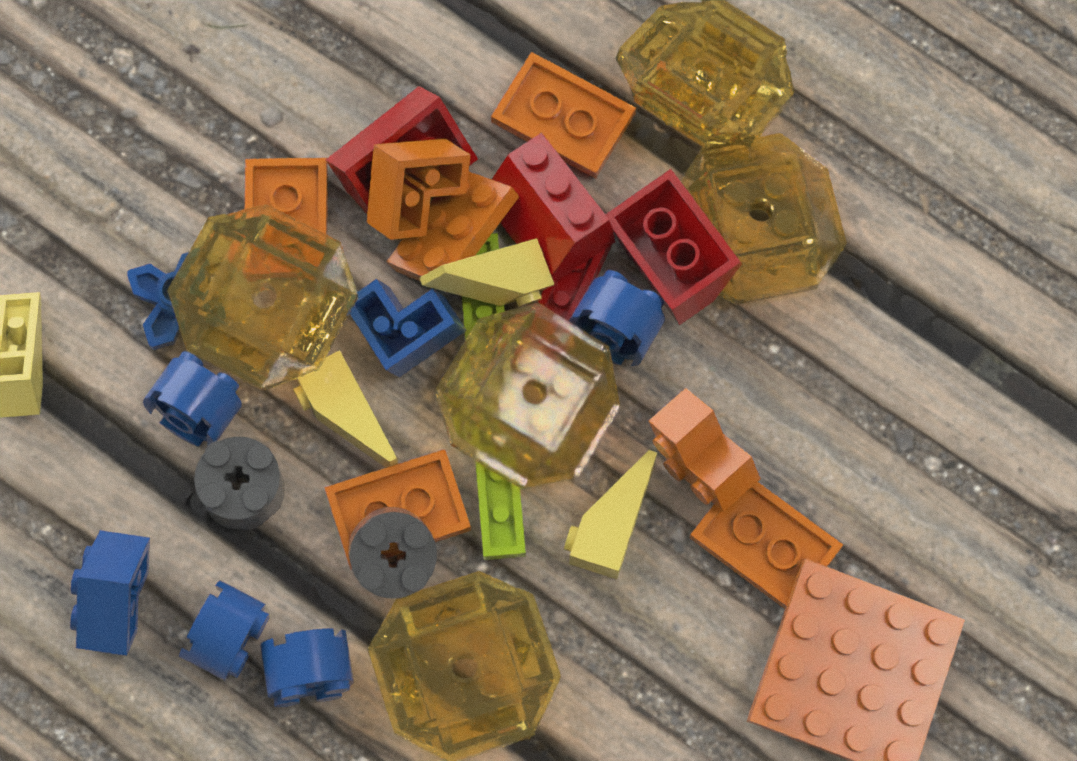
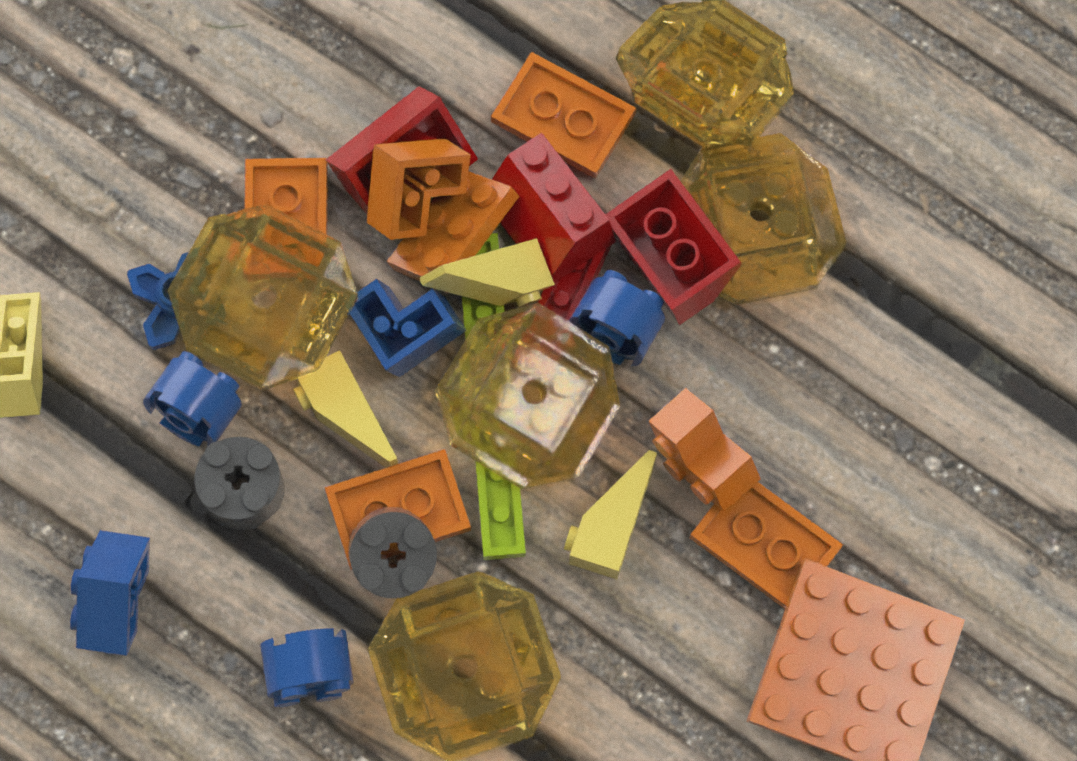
blue brick [179,580,270,681] -> none

